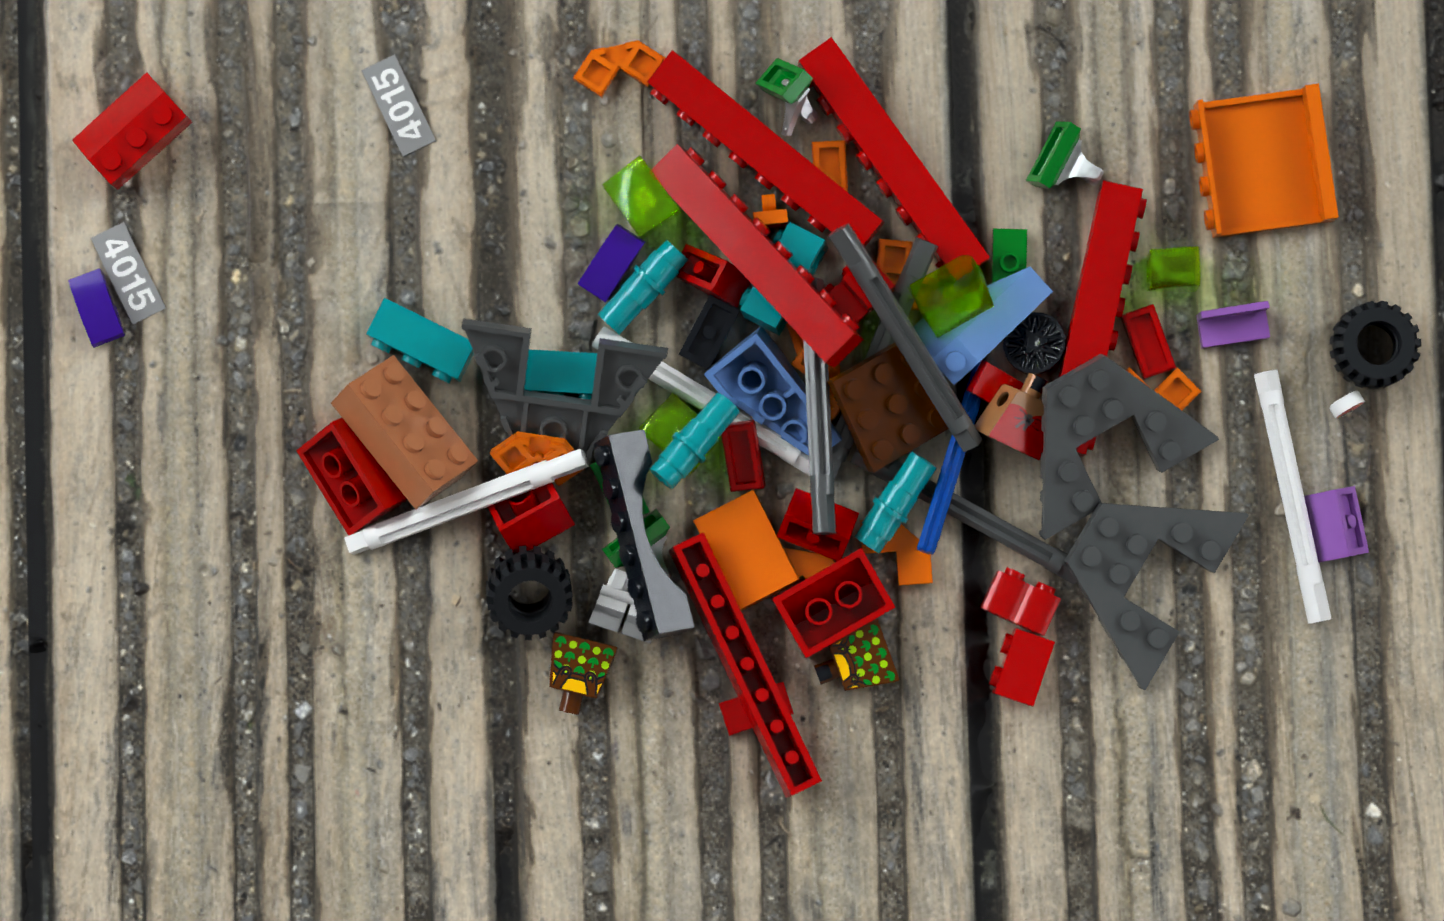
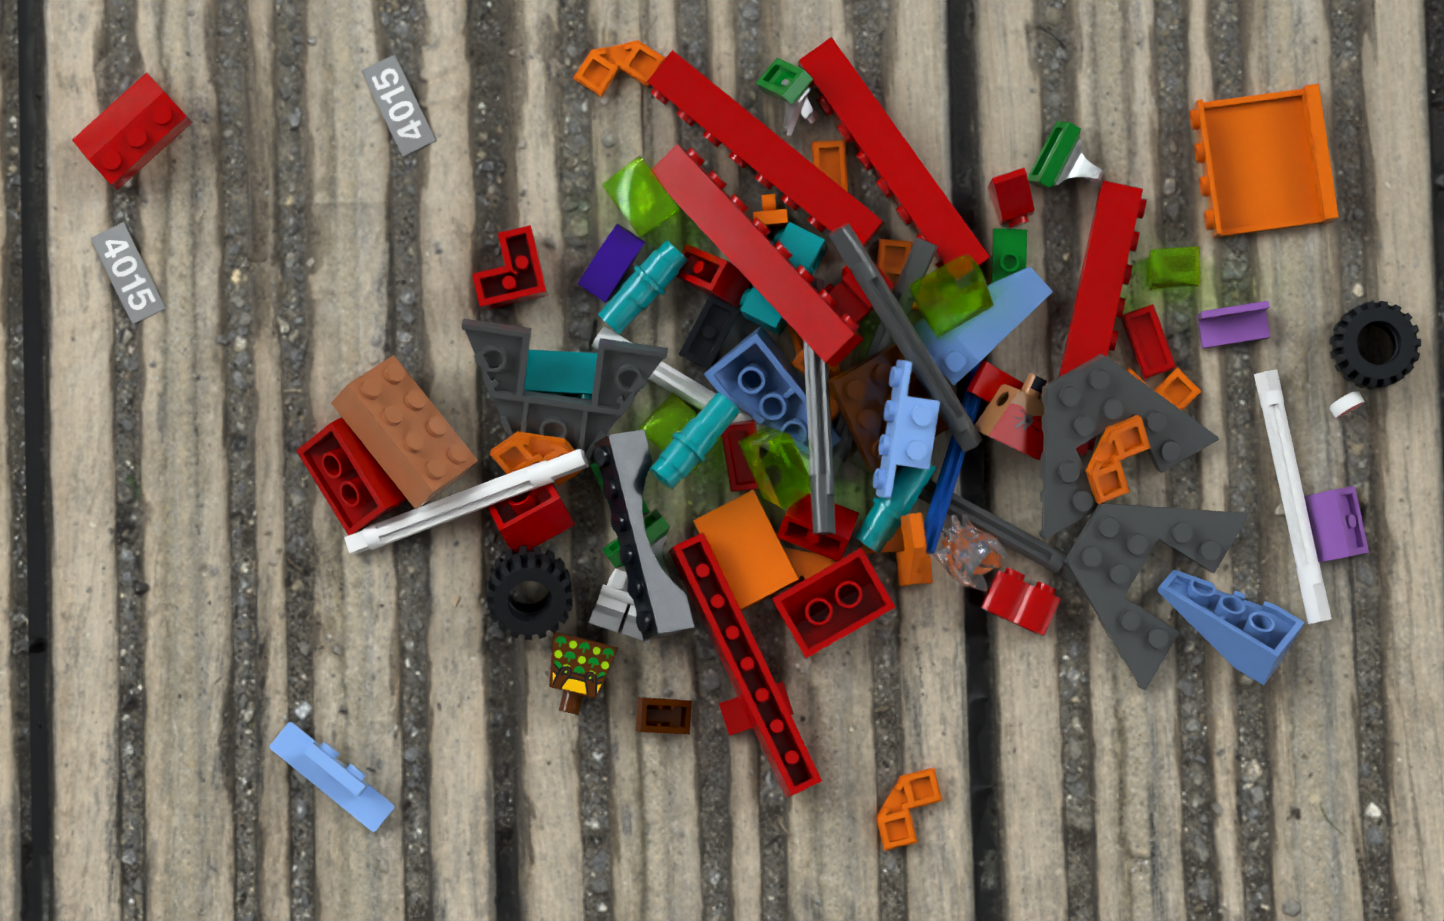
dark purple slope [68,268,125,348] -> none
teal brick [366,298,474,384] -> none
torso [814,619,900,691] -> none
red brick [989,628,1055,707] -> none
black wheel [1003,312,1066,374] -> none
none -> light blue bracket [270,722,395,832]
none -> red brick [472,225,548,311]
none -> reddish brown slope [636,697,692,735]
none -> clear neon green piece [738,426,810,509]
none -> light blue bracket [873,360,940,498]
none -> orange tile [876,767,942,851]
none -> orange tile [896,513,927,587]
none -> clear hair [928,513,1007,592]
none -> red slope [987,167,1035,228]
none -> orange tile [1085,415,1151,504]
none -> medium blue wedge [1157,570,1305,685]

